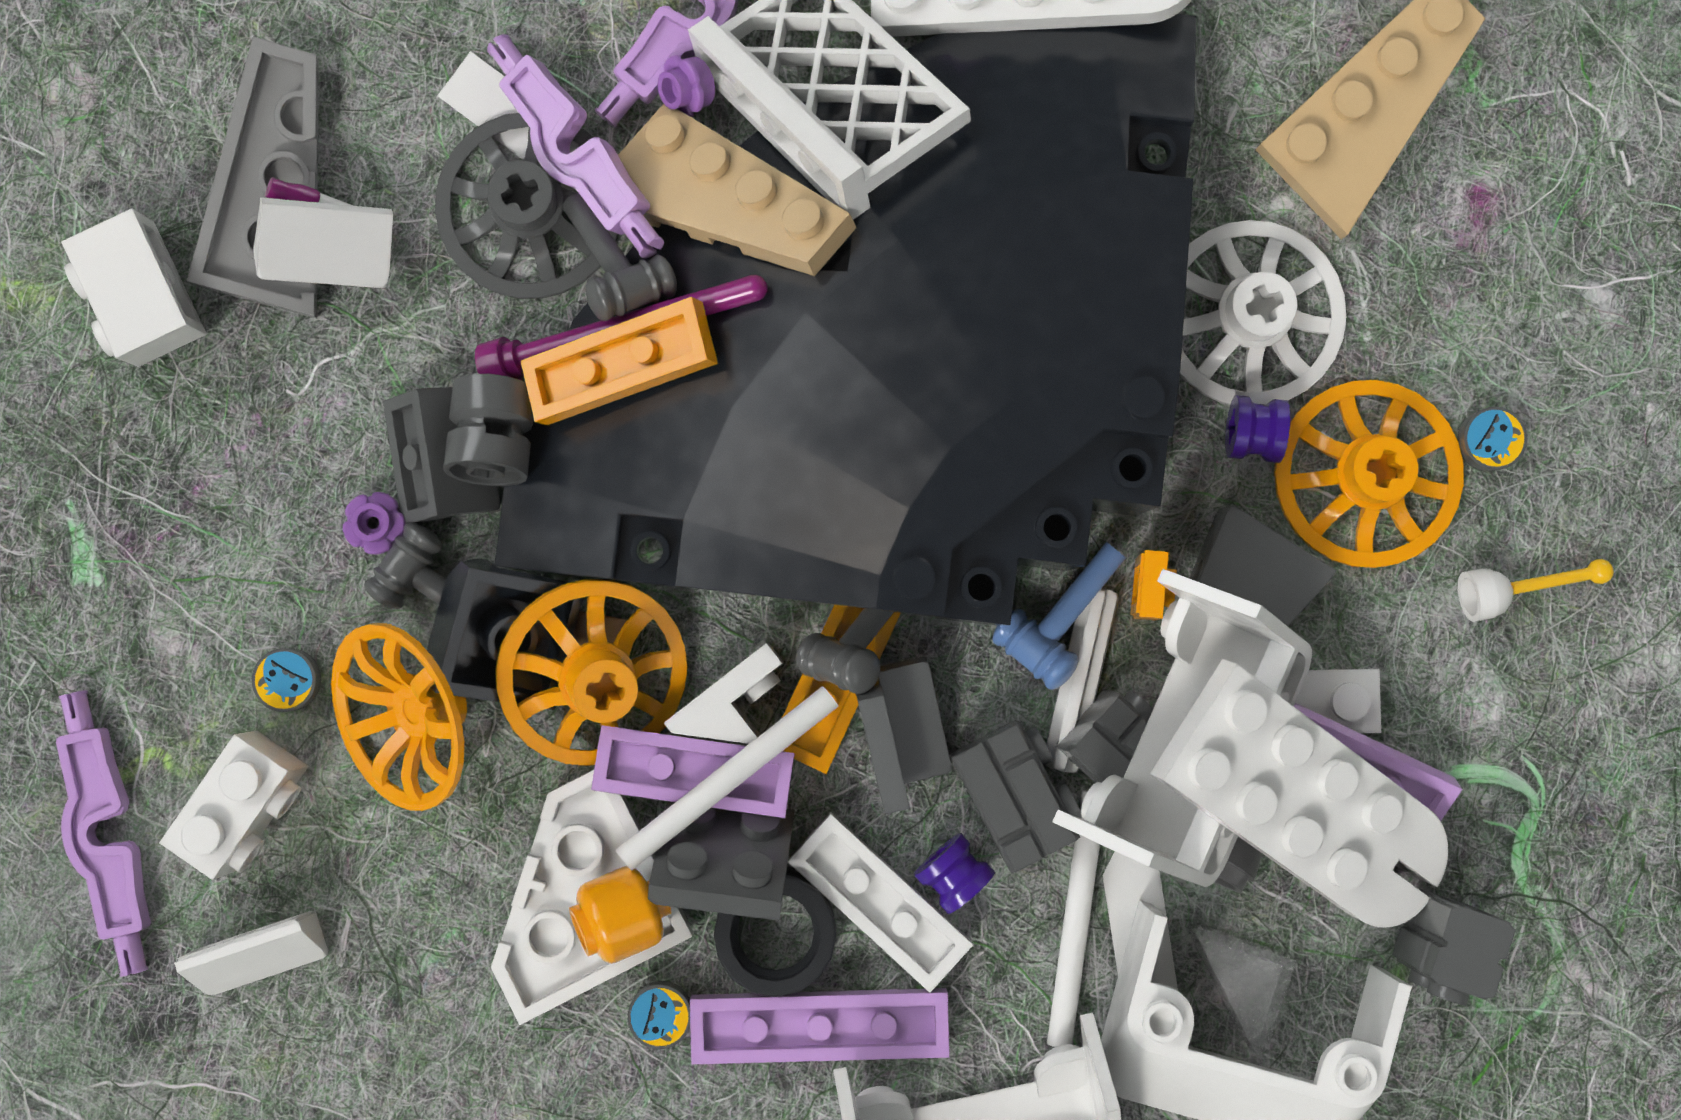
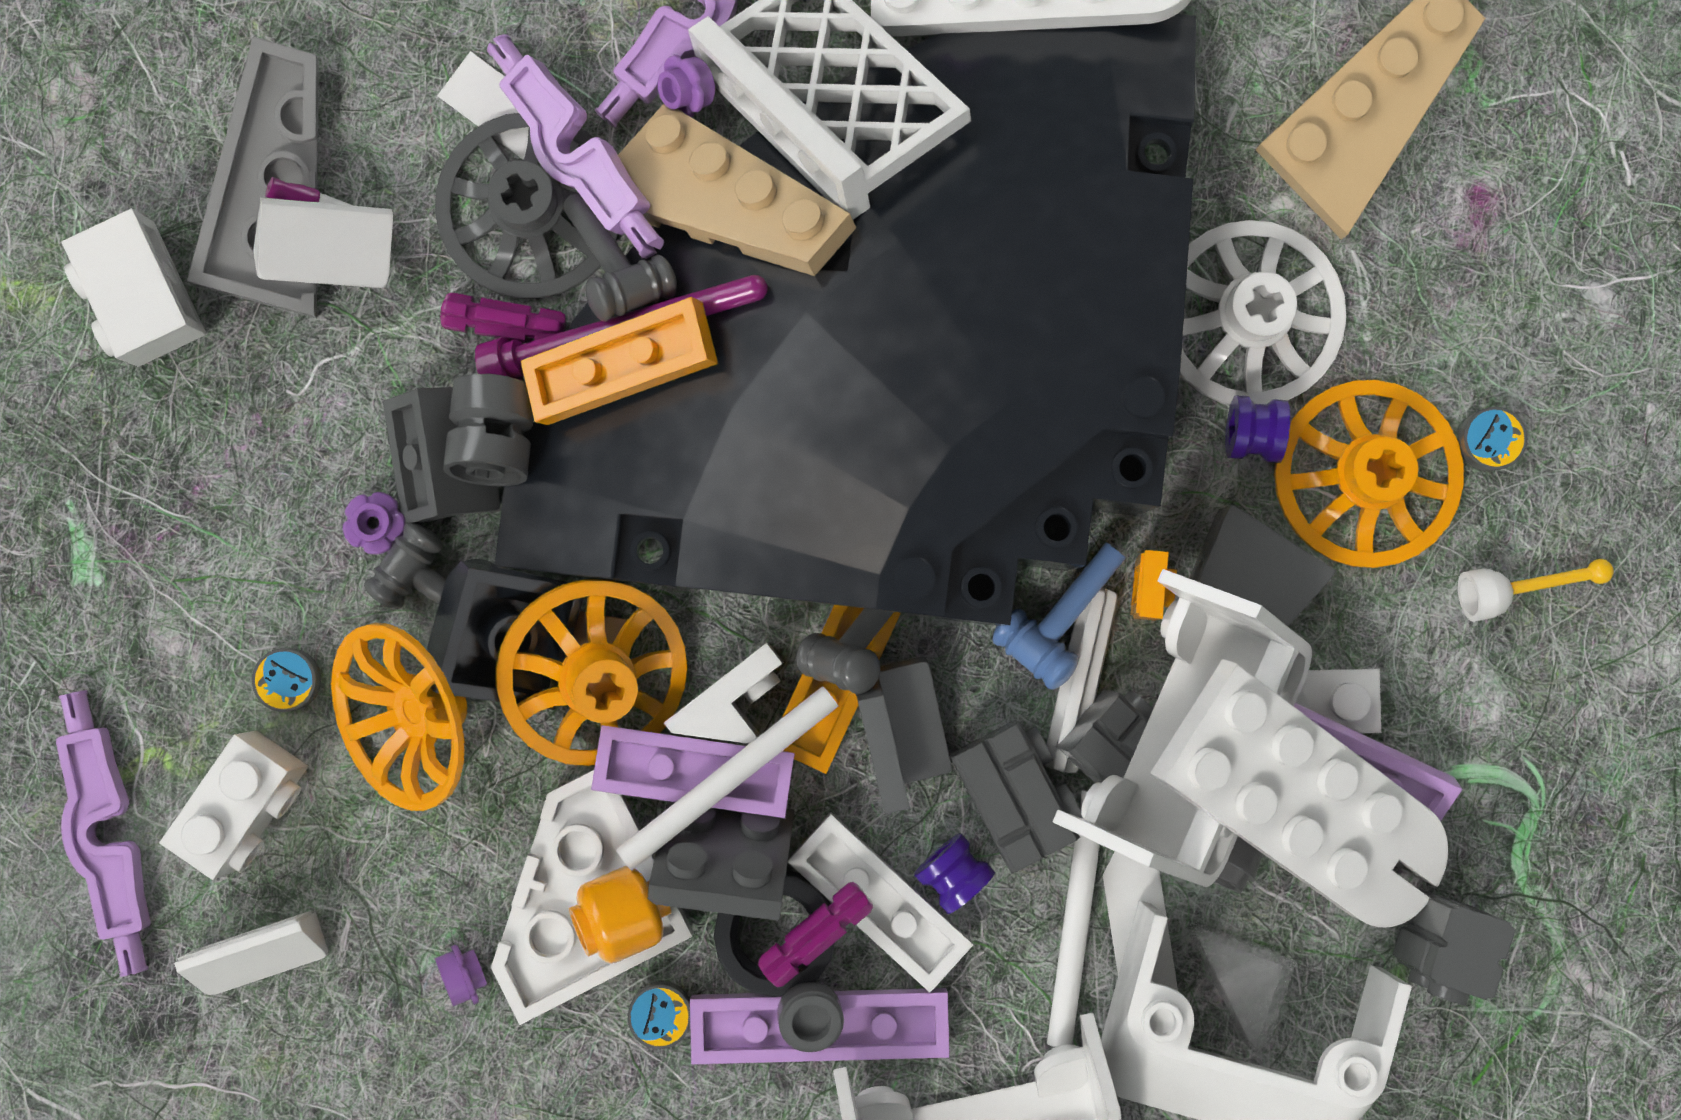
none -> medium lavender plate [434,945,487,1006]
none -> magenta axle [440,292,566,343]
none -> magenta axle [758,882,873,987]
none -> dark grey tile [777,982,844,1052]

